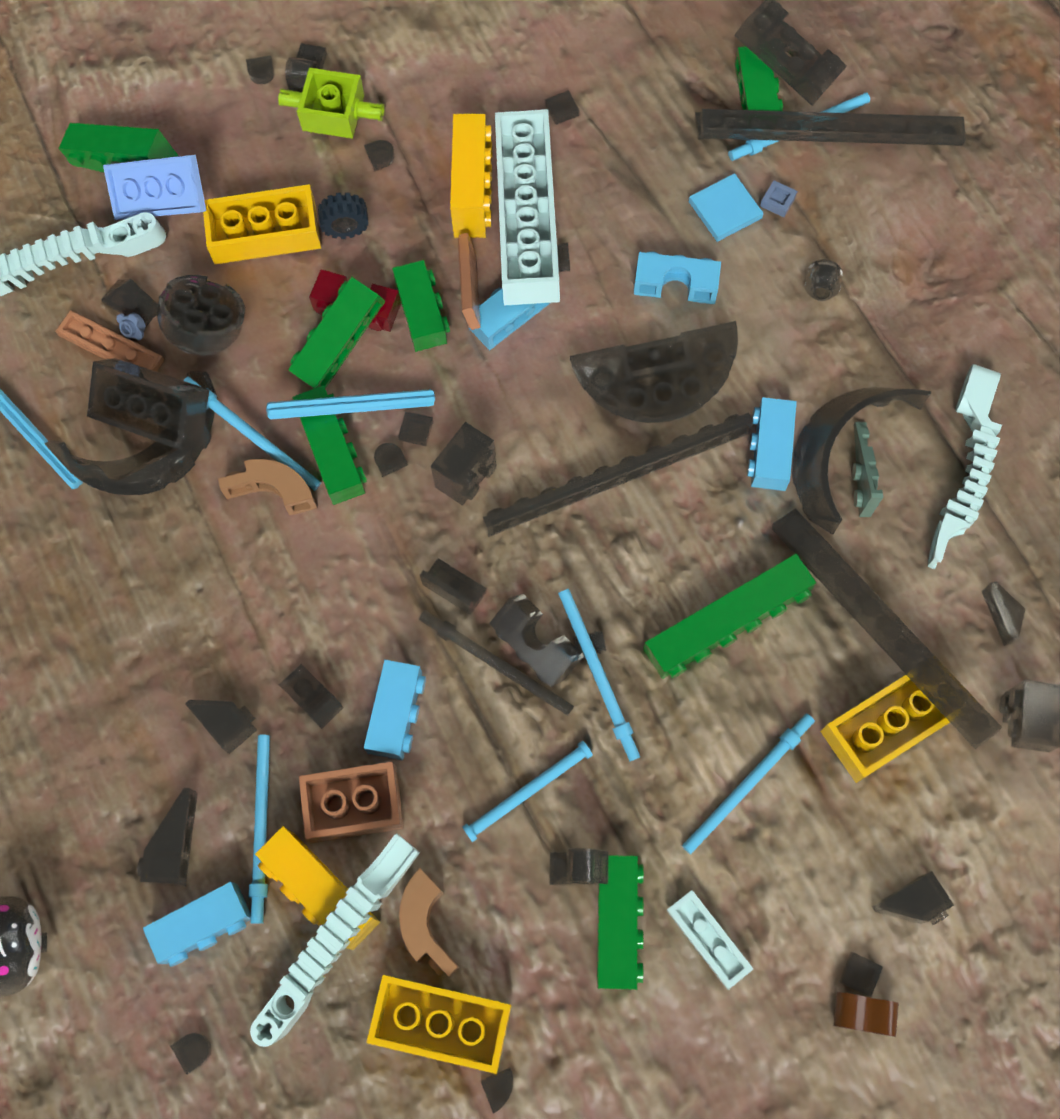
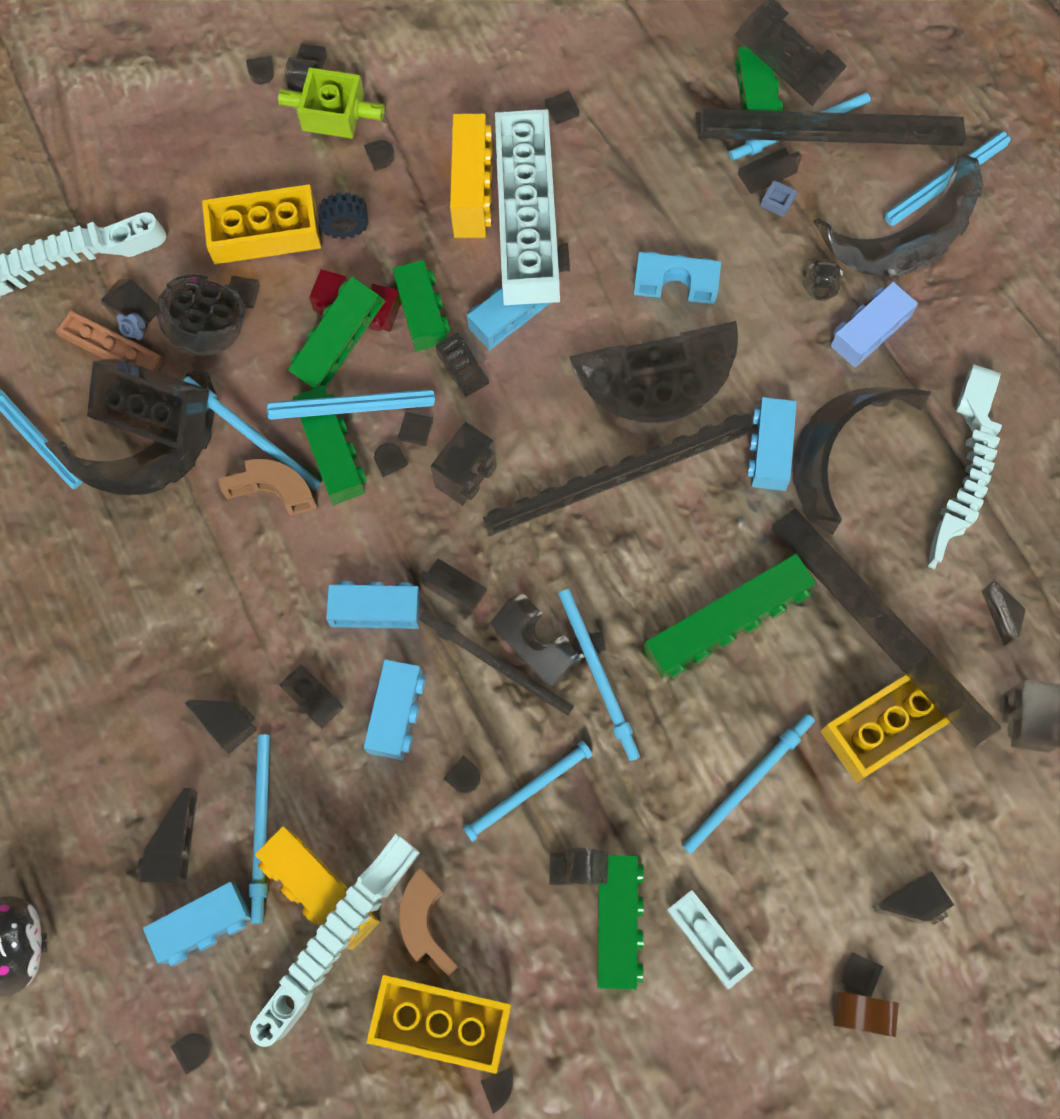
green wedge [58,123,179,172] -> none
light blue tile [103,154,206,220] -> none
nougat brick [299,762,404,843] -> none
nougat tile [458,233,481,330] -> none
medium azure tile [689,173,764,242] -> none
sand green wing [852,422,884,517] -> none
none -> clear smoke tile [225,276,260,309]
none -> medium azure brick [326,581,421,629]
none -> clear smoke slope [436,333,489,397]
none -> clear smoke tile [443,755,481,794]
none -> clear smoke panel [738,147,802,194]
none -> clear smoke windscreen [813,154,984,277]
none -> light blue brick [831,282,918,368]
none -> medium azure axle [884,131,1011,226]

